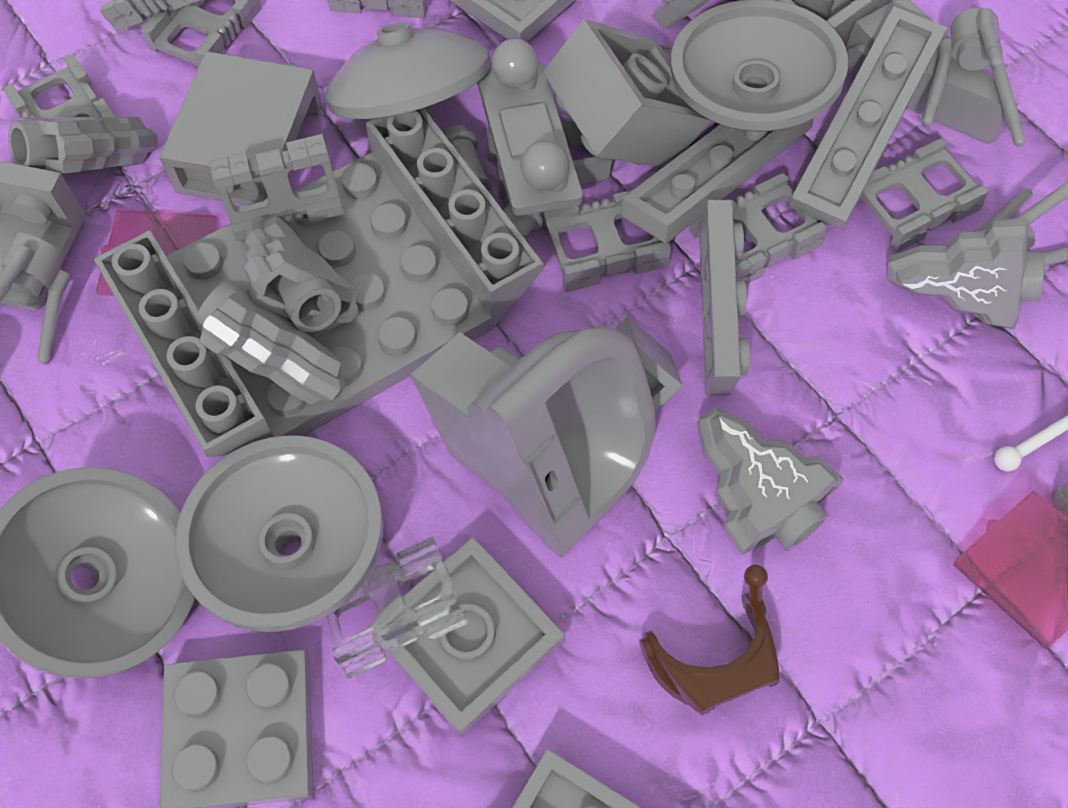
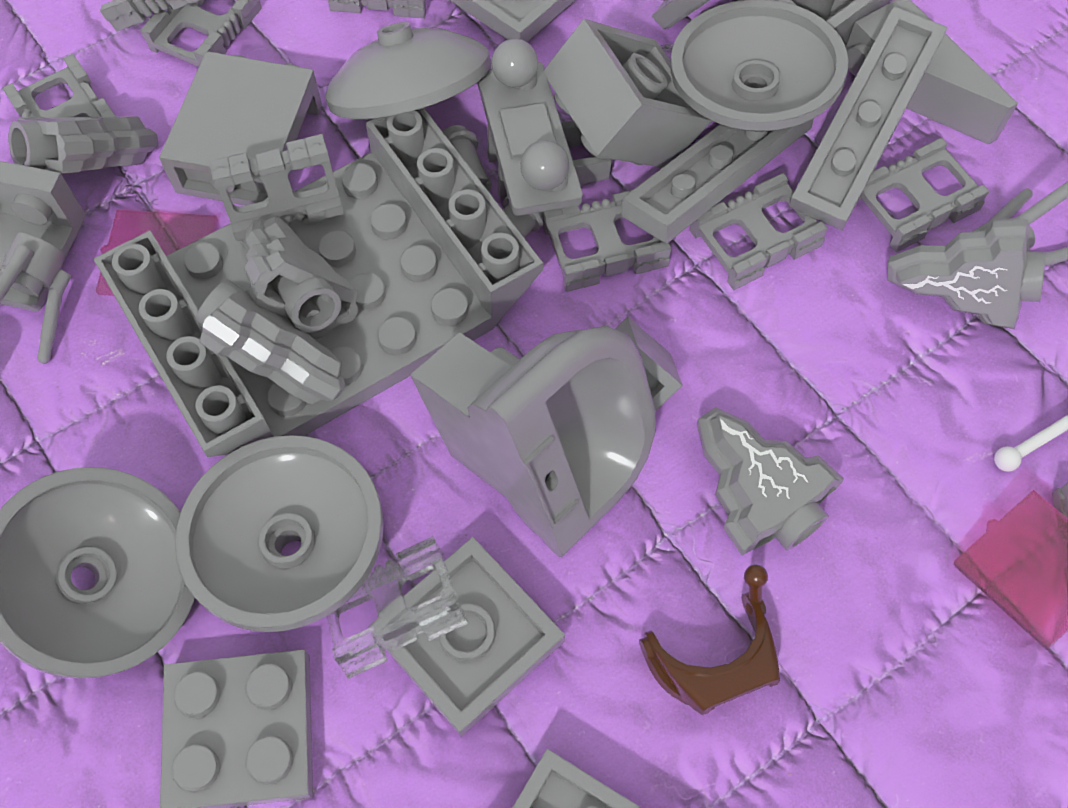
light grey plate [699,200,750,395] -> none
light grey plant [922,7,1025,147] -> none

